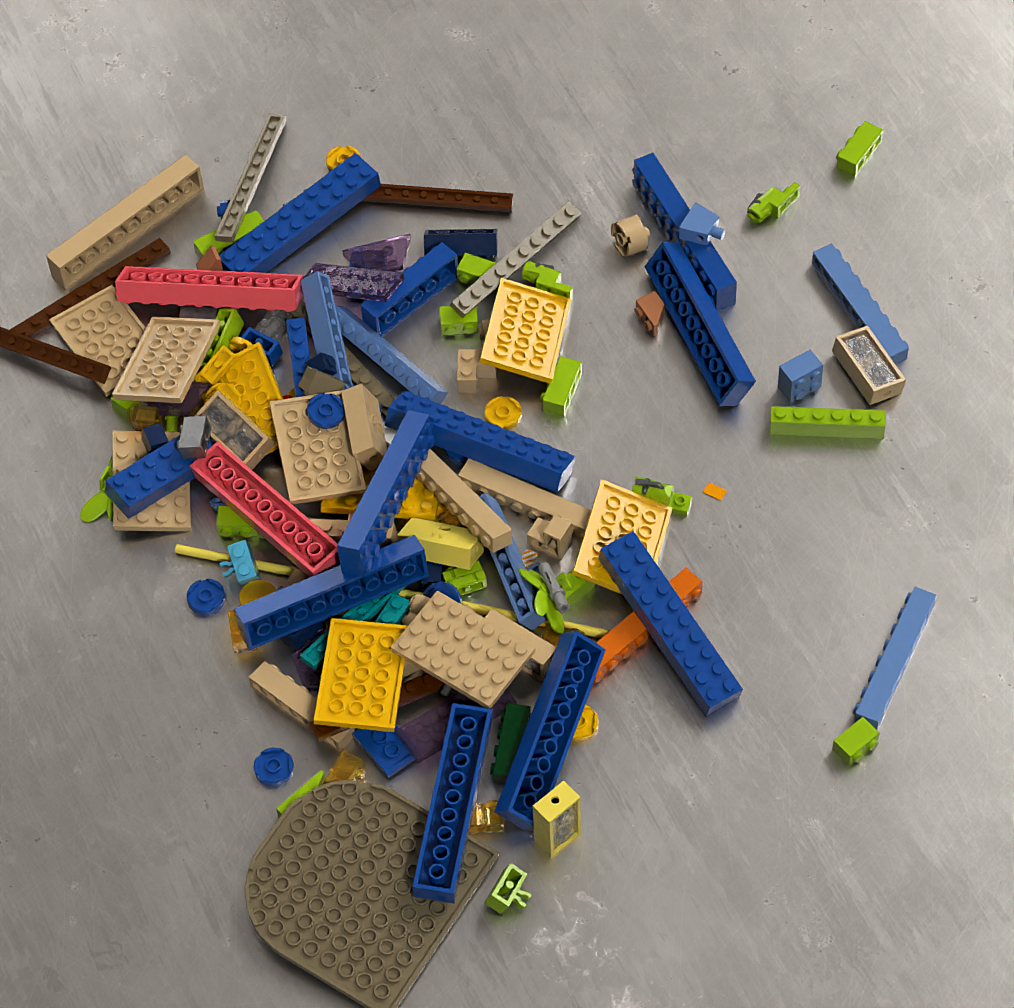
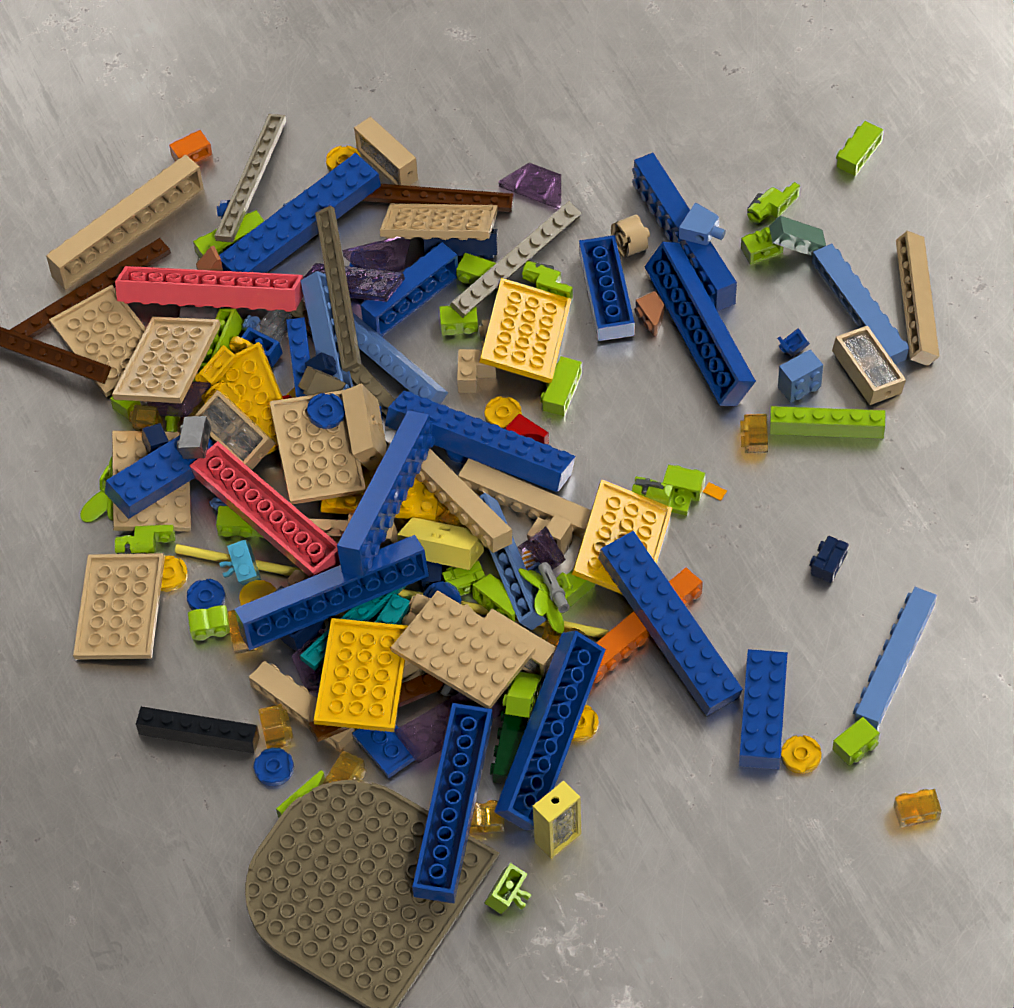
none -> tan plate [73,553,165,660]
none -> lime plate [115,525,176,554]
none -> black brick [136,706,260,754]
none -> yellow tile [161,555,188,592]
none -> orange brick [169,130,212,163]
none -> lime brick [188,605,231,641]
none -> medium blue animal [242,315,261,332]
none -> clear yellow brick [258,704,294,749]
none -> dark tan plate [315,206,362,372]
none -> tan brick [354,116,418,186]
none -> tan plate [380,204,498,240]
none -> lime slope [473,574,515,622]
none -> clear purple wing [498,163,561,209]
none -> lime brick [503,672,542,718]
none -> red arch [505,413,549,444]
none -> clear purple wing [518,526,566,570]
none -> blue brick [579,235,635,341]
none -> lime brick [663,464,705,501]
none -> blue brick [739,649,788,770]
none -> clear yellow brick [740,414,768,453]
none -> lime brick [741,227,783,265]
none -> sand green brick [769,216,826,256]
none -> blue bracket [777,328,810,357]
none -> yellow tile [781,735,822,774]
none -> dark blue brick [809,536,849,583]
none -> clear yellow brick [894,789,942,828]
none -> tan brick [896,231,940,366]

